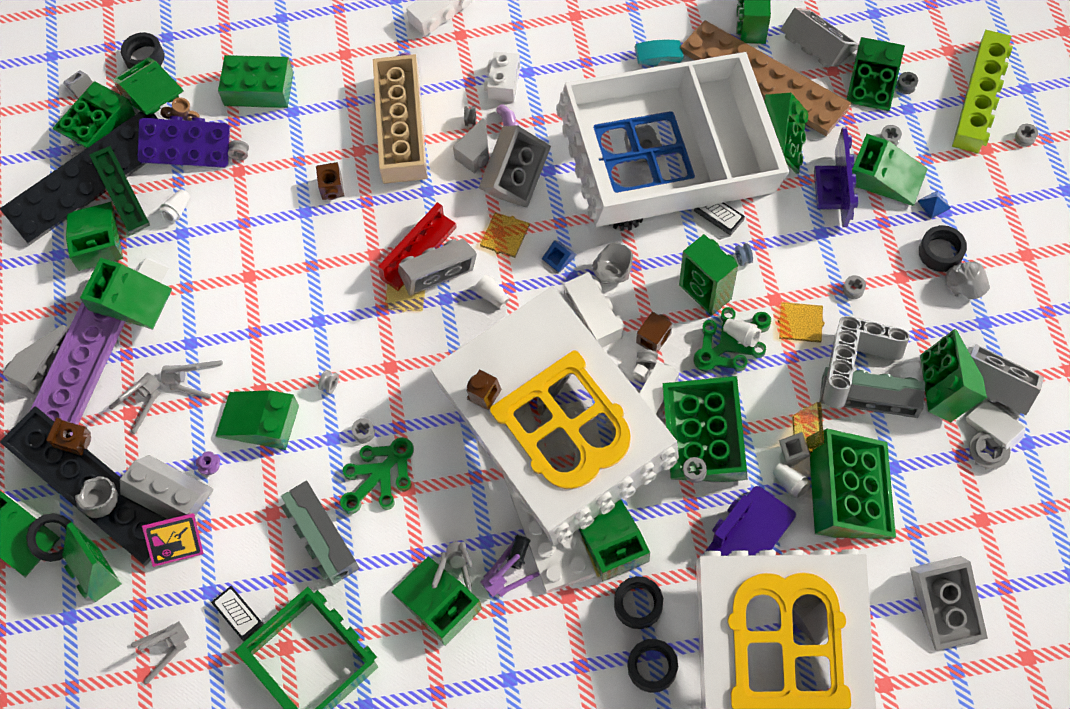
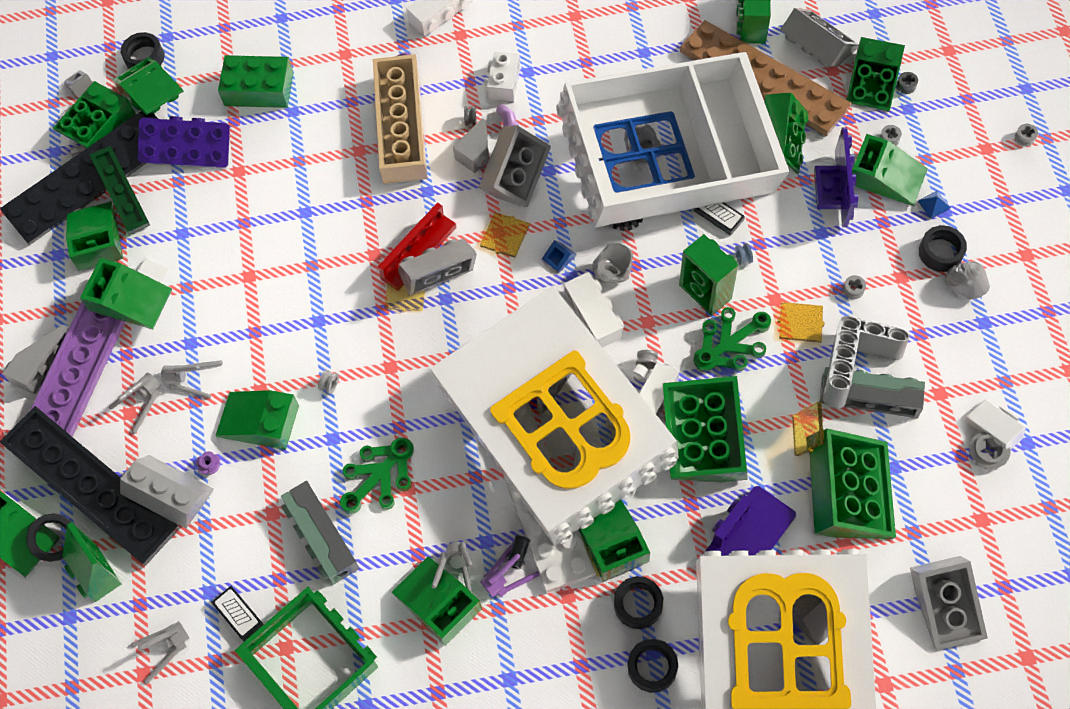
reddish brown brick [47,417,91,456] -> none
light grey hair [75,476,118,518] -> none
piece [142,513,204,567] -> none
white cone [159,189,190,223] -> none
medium nougat piece [160,97,200,121] -> none
light grey bush [228,140,249,160] -> none
reddish brown brick [316,162,345,200] -> none
light grey bush [352,418,375,443] -> none
reddish brown brick [466,369,502,411] -> none
white cone [474,275,509,309] -> none
teal slope [634,39,684,66] -> none
reddish brown brick [636,311,673,353] -> none
light grey bush [683,457,707,483] -> none
white cone [723,318,761,347] -> none
white cone [773,462,811,499] -> none
light grey slope [779,432,811,467] -> none
green slope [920,329,987,423] -> none
lime brick [952,29,1013,154] -> none
light grey slope [970,344,1044,415] -> none

